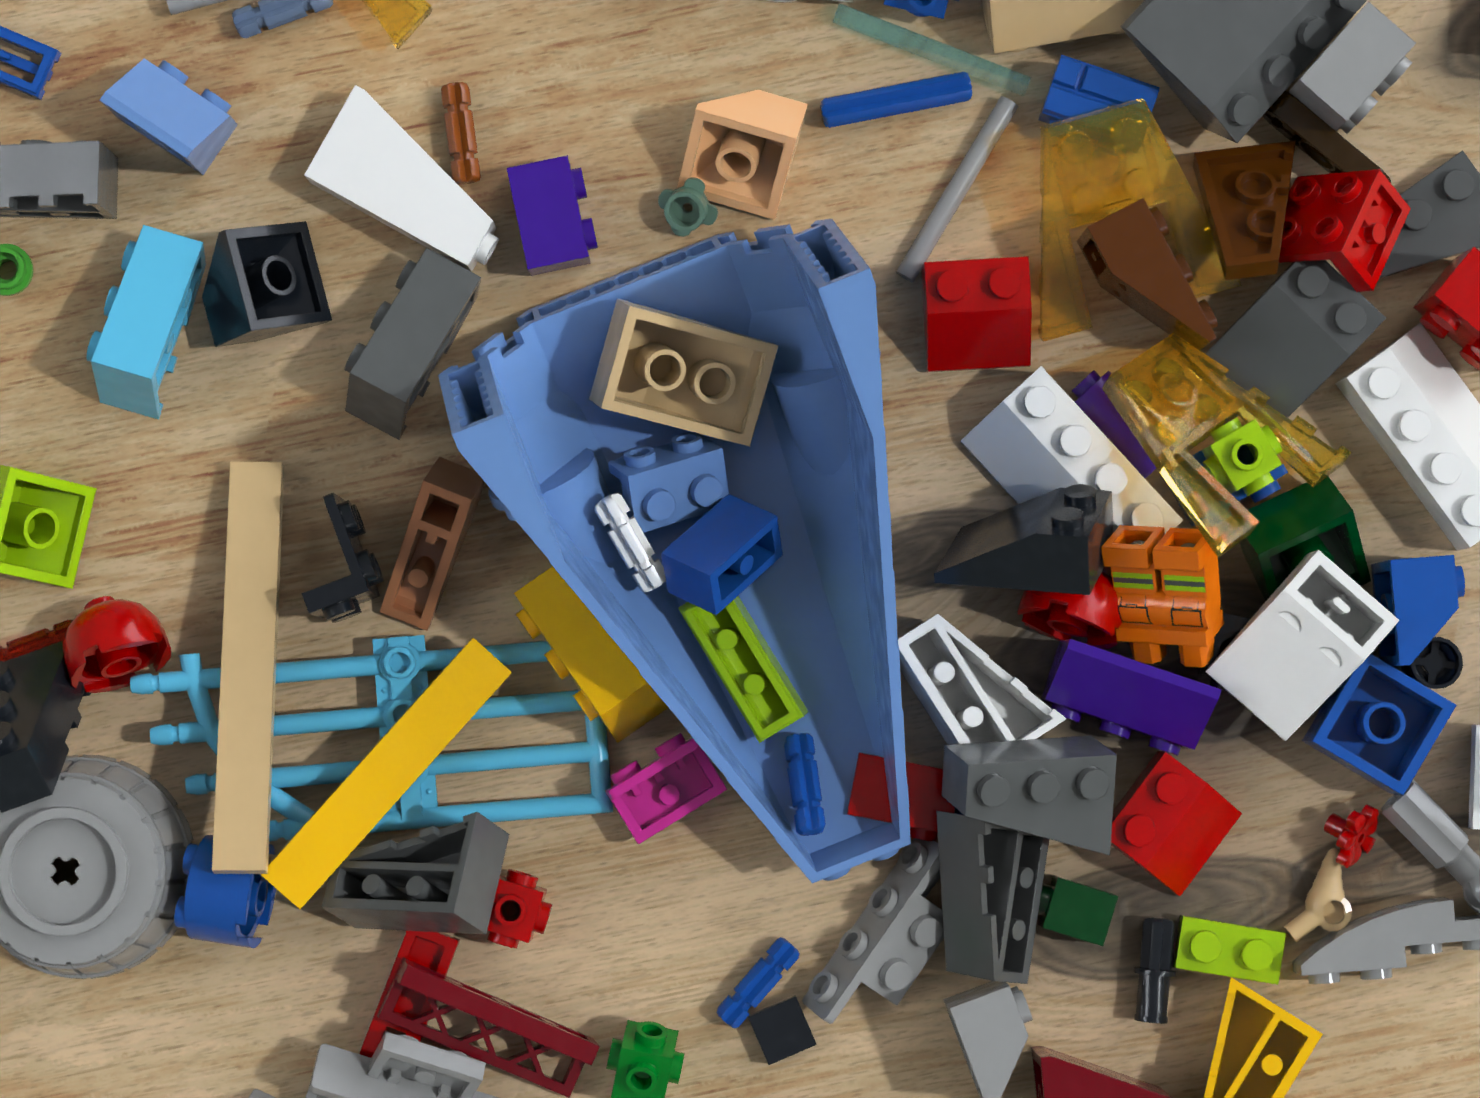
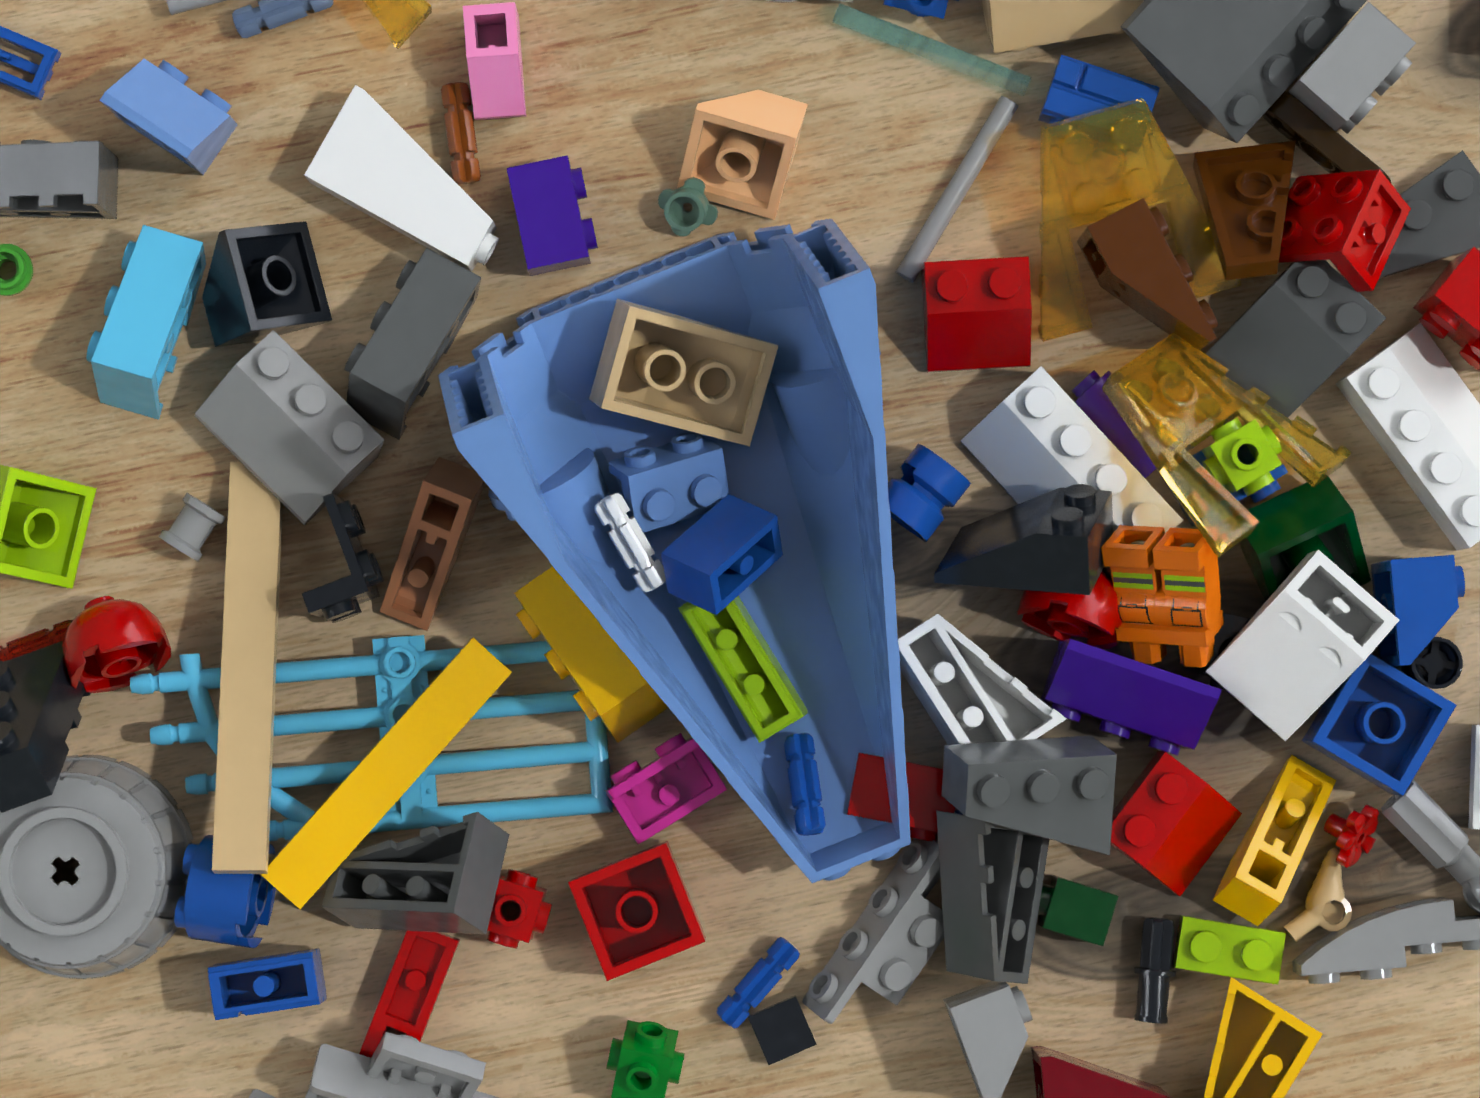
dark red fence [377,957,600,1098] -> none
blue axle [820,72,973,128] -> none
none -> light grey bush [159,493,226,561]
none -> light grey slope [195,330,384,525]
none -> blue brick [208,948,327,1020]
none -> bright pink slope [463,2,526,120]
none -> red brick [568,841,706,981]
none -> blue wheel [888,443,971,542]
none -> yellow slope [1213,755,1336,926]

